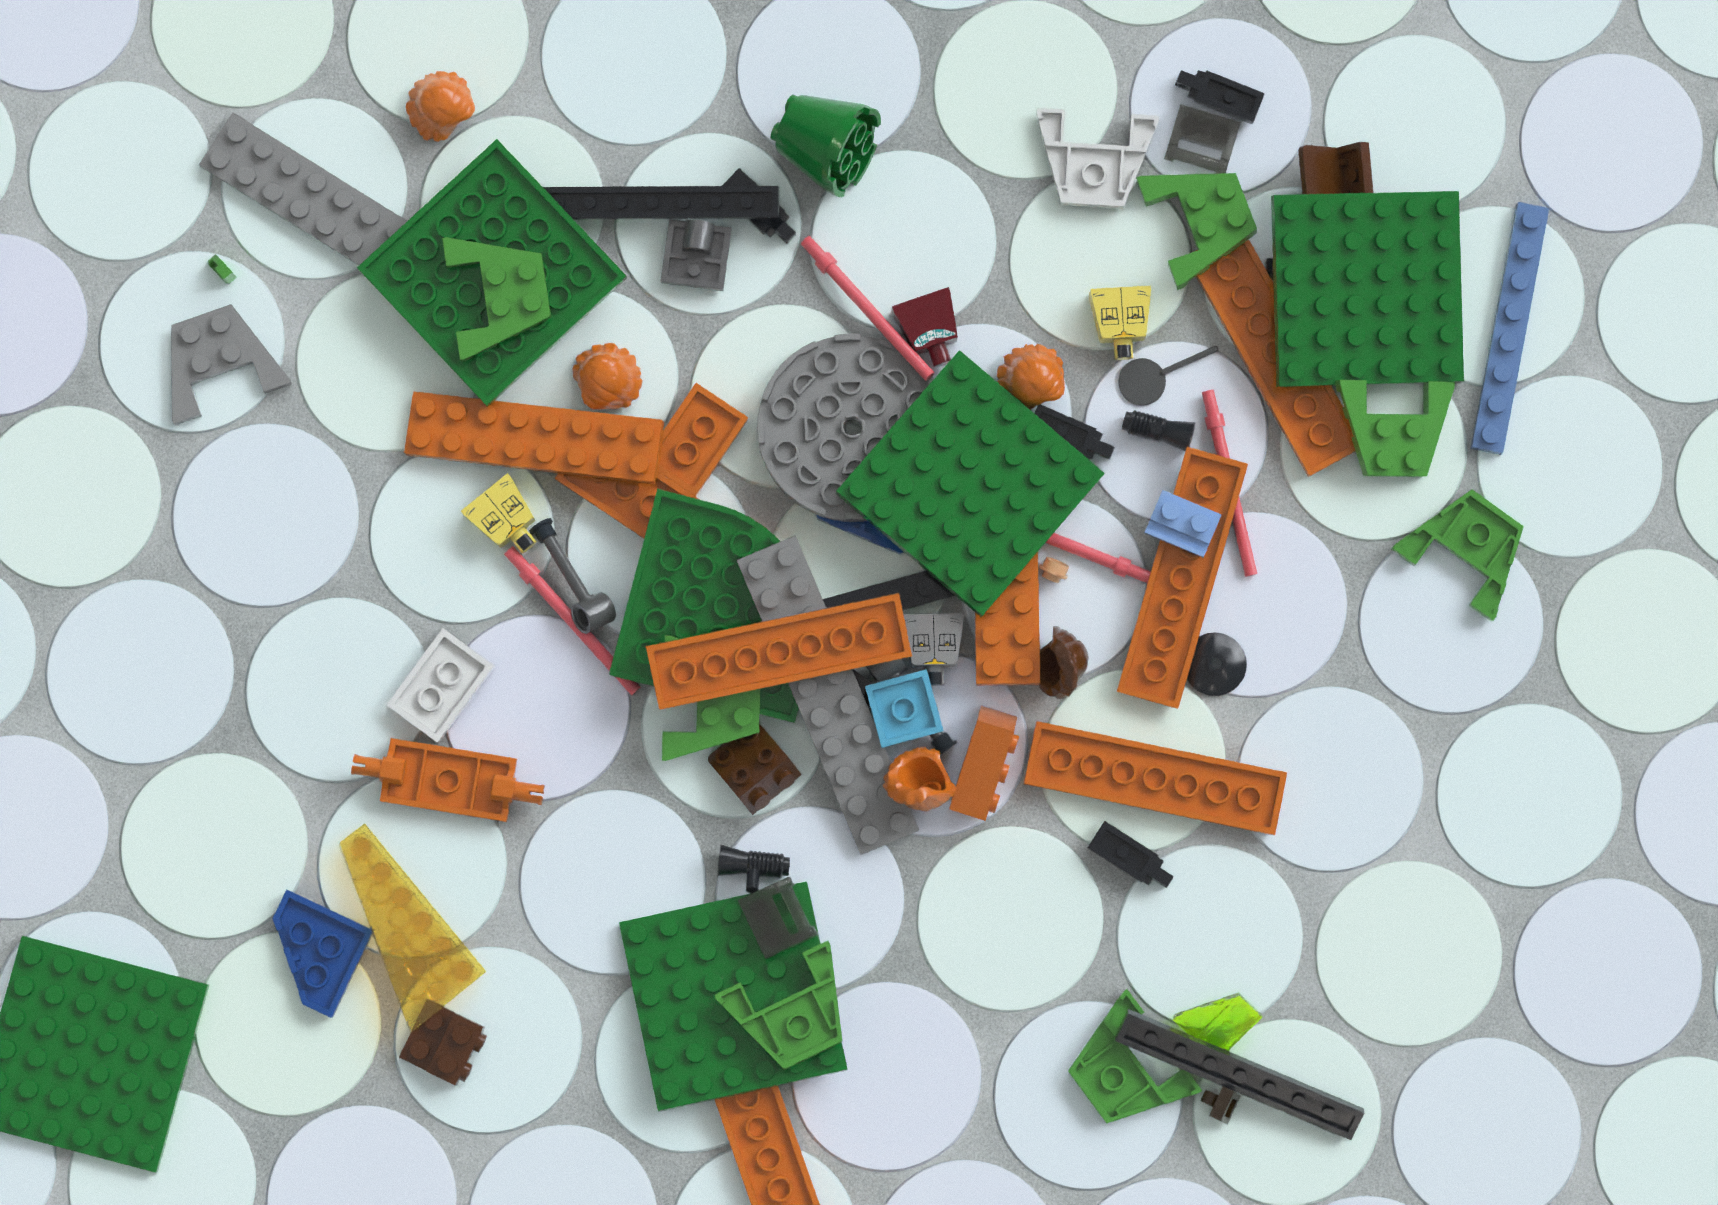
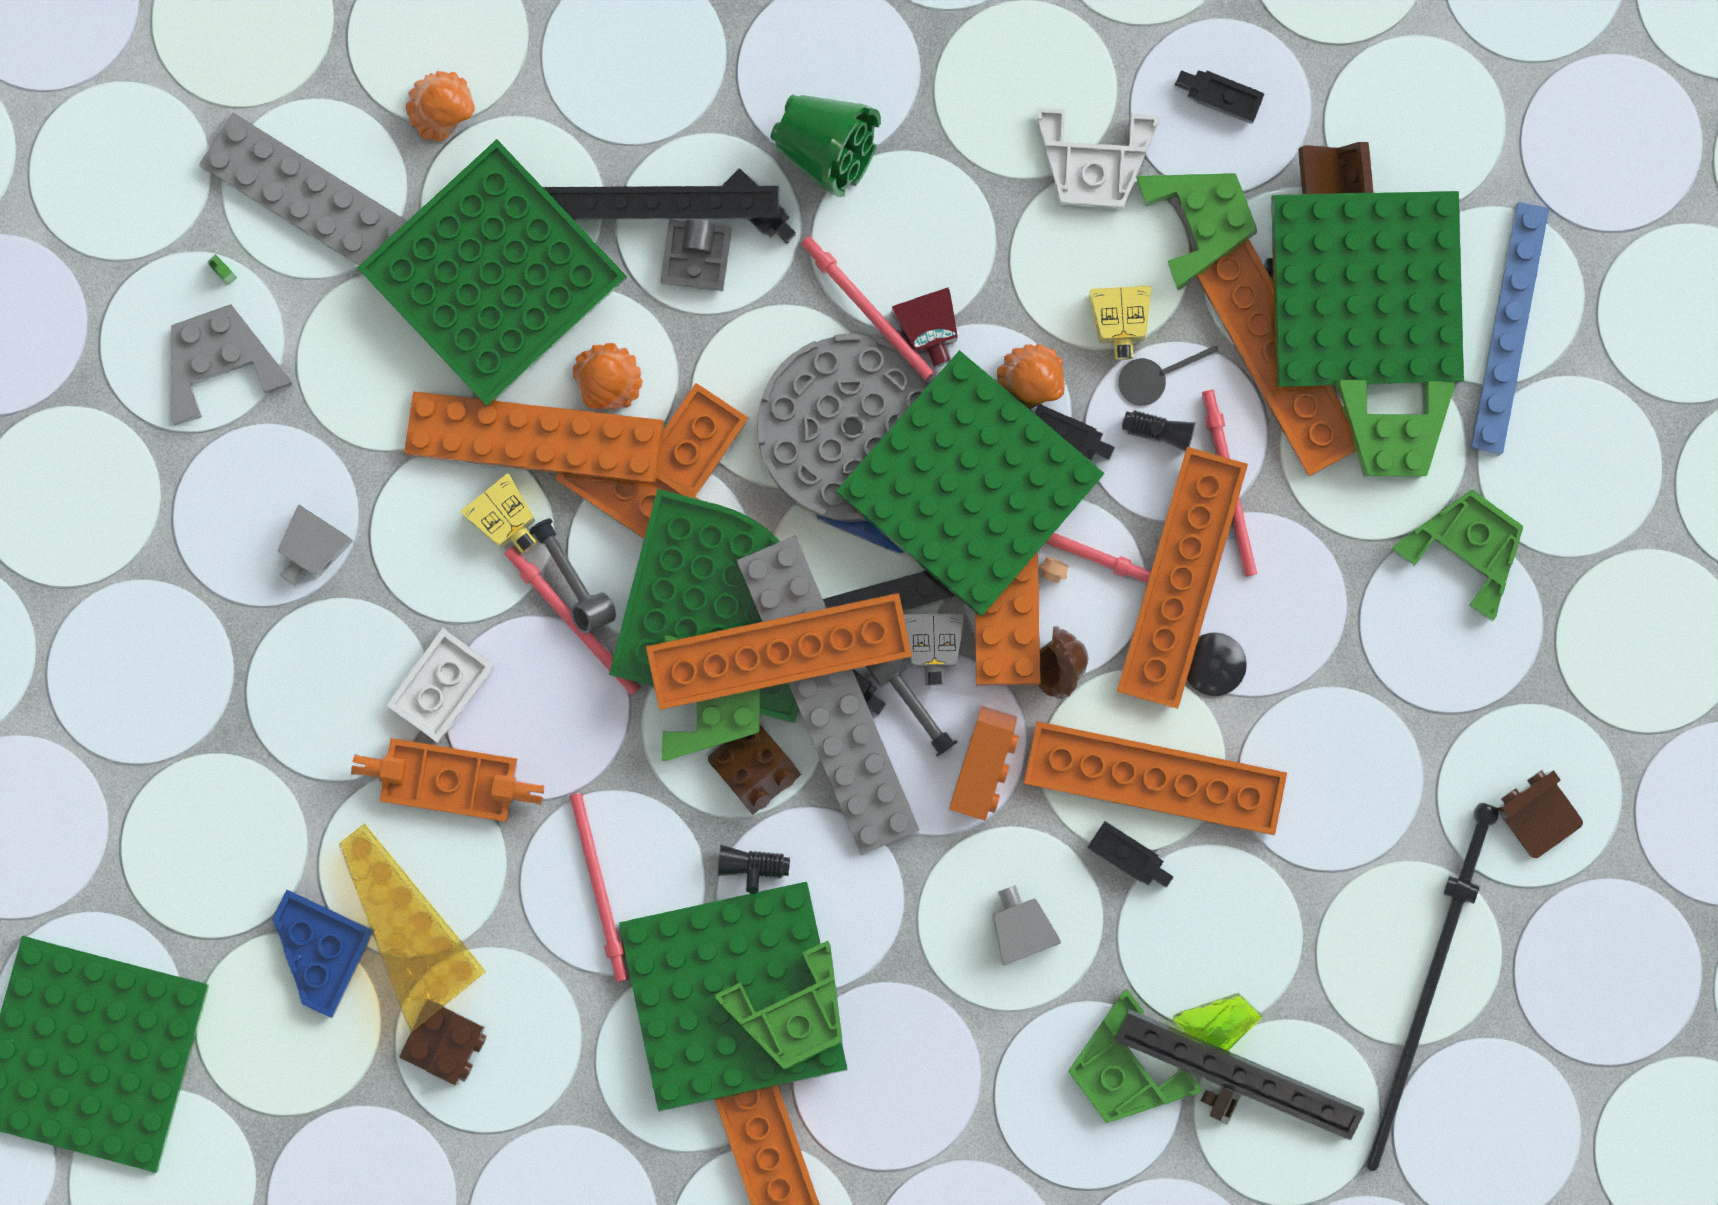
bright green wing [442,237,551,362] -> none
clear smoke plate [738,877,818,960] -> none
medium azure plate [865,669,944,748] -> none
orange hair [883,746,957,812] -> none
light blue plate [1145,490,1221,558] -> none
clear smoke plate [1164,104,1241,174] -> none
none -> light grey torso [278,504,353,586]
none -> coral bar [569,793,629,983]
none -> light grey torso [993,885,1062,965]
none -> black bar [1367,803,1499,1171]
none -> reddish brown bracket [1497,770,1583,858]

